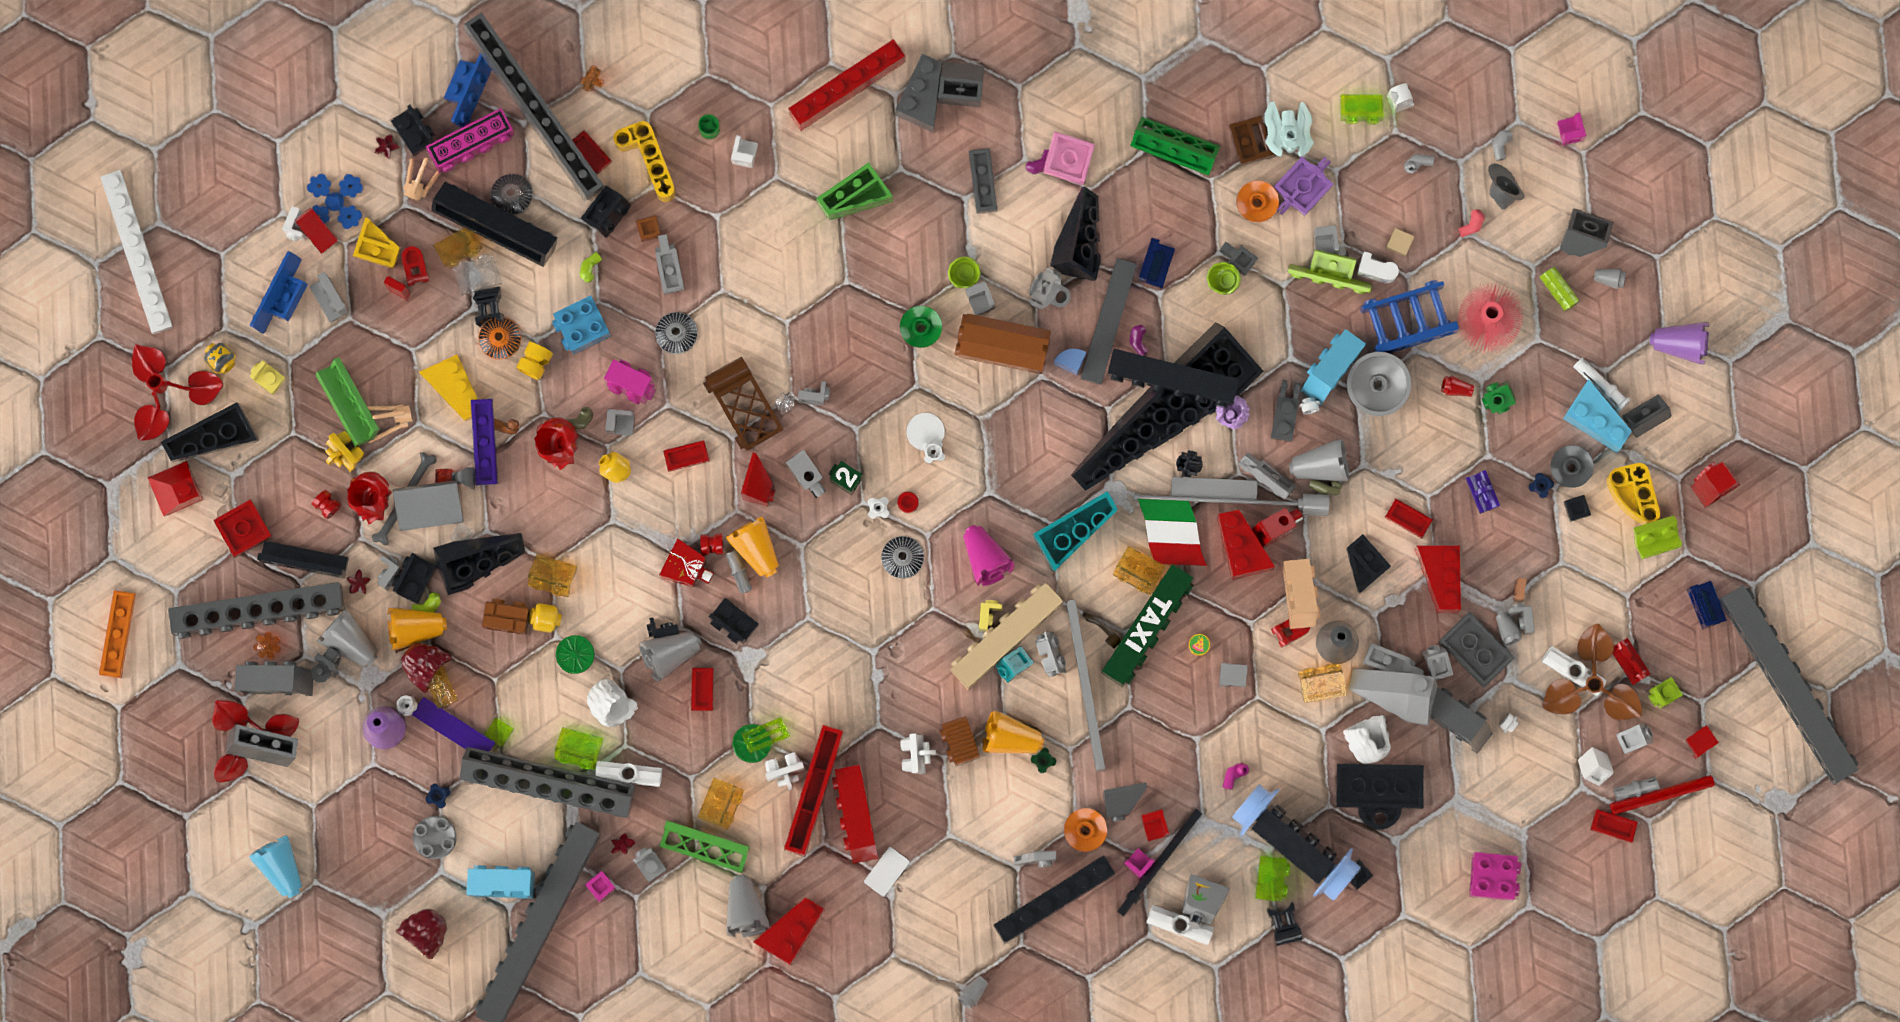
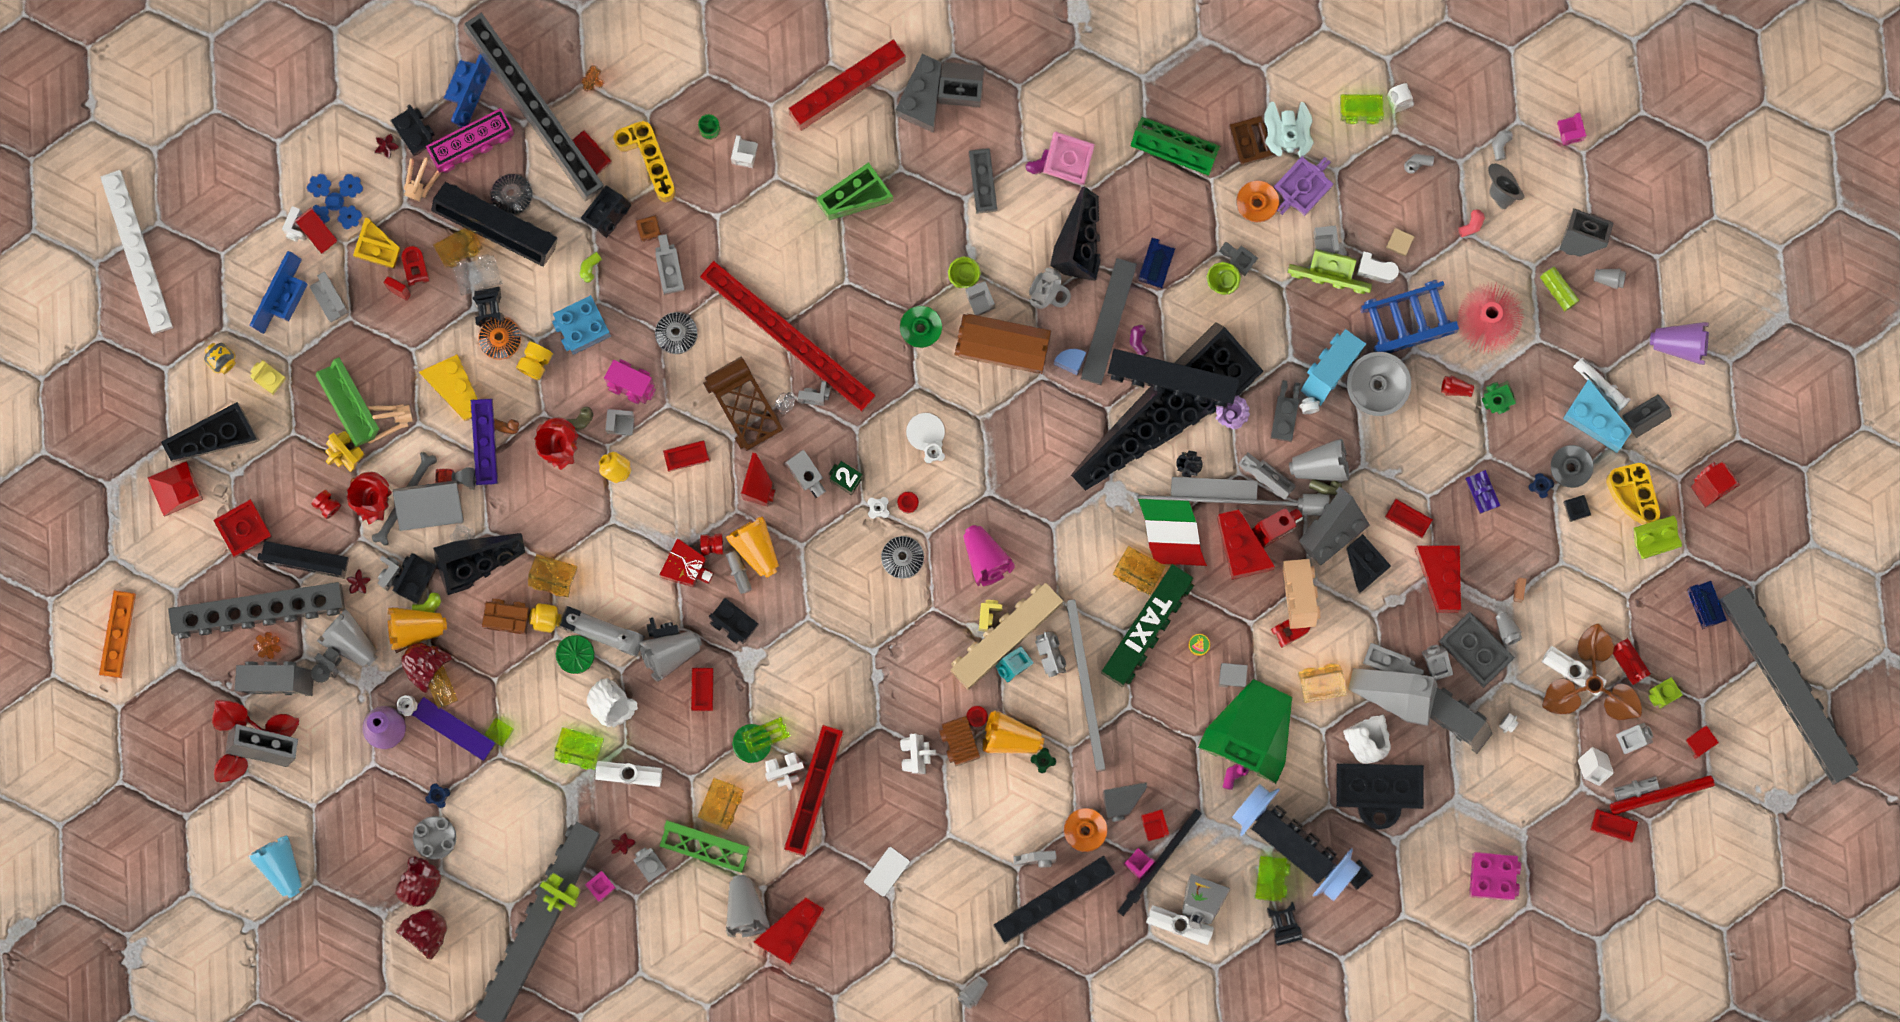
red plant [132,344,223,441] -> none
dark grey brick [459,747,635,818] -> none
medium azure wedge [466,865,535,899] -> none
red wedge [832,765,878,864] -> none
teal wedge [1032,491,1118,572] -> none
dark brown piece [1083,612,1121,648] -> none
dark grey cone [1316,621,1359,664] -> none
light grey bracket [1508,603,1535,635] -> none
none -> dark red hair [395,856,441,907]
none -> lime hips [540,873,581,912]
none -> light grey piece [558,606,645,657]
none -> red plate [700,261,876,412]
none -> red tile [966,706,988,728]
none -> green wedge [1198,679,1292,784]
none -> dark grey wedge [1299,486,1370,566]

